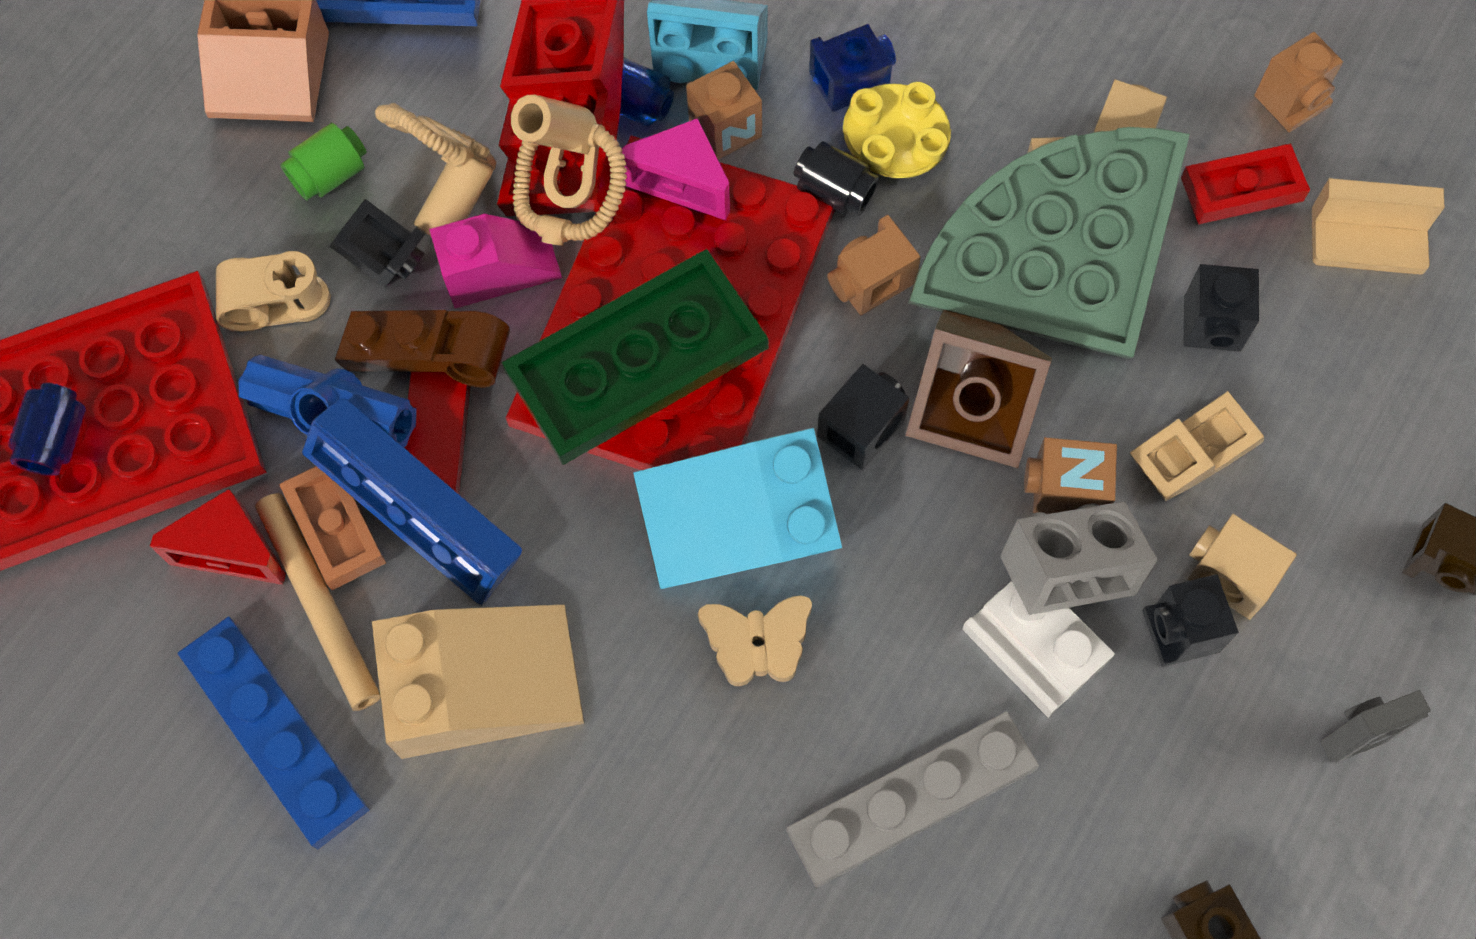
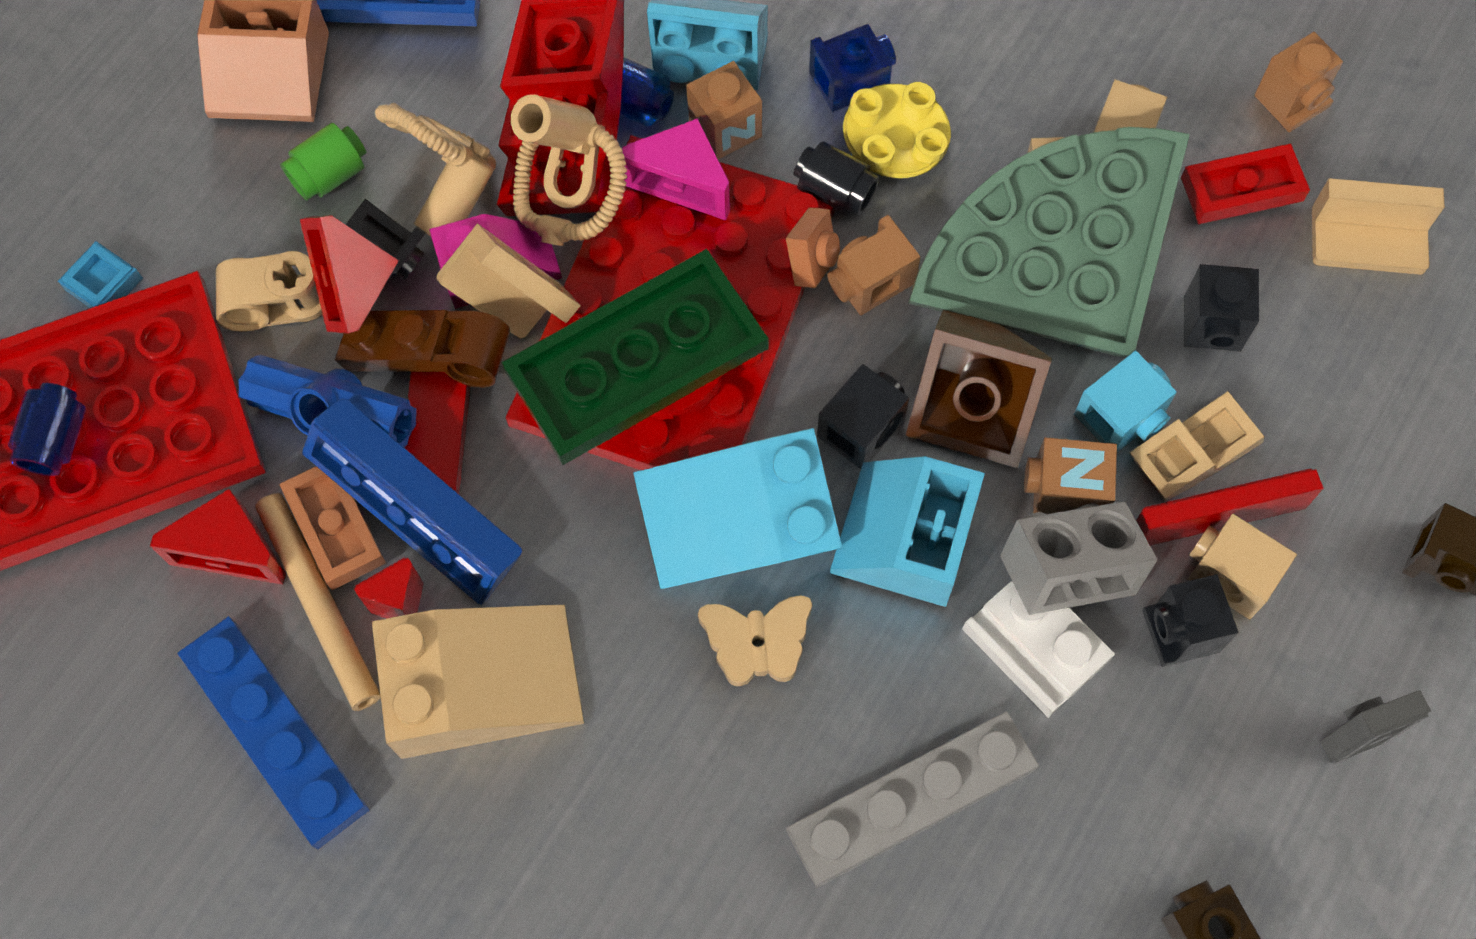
none -> dark azure tile [58,241,143,308]
none -> slope [300,215,399,333]
none -> red slope [354,557,424,619]
none -> tan panel [436,223,581,339]
none -> nougat plate [786,208,840,288]
none -> medium azure slope [830,456,985,607]
none -> medium azure brick [1074,350,1177,453]
none -> red tile [1136,468,1324,546]

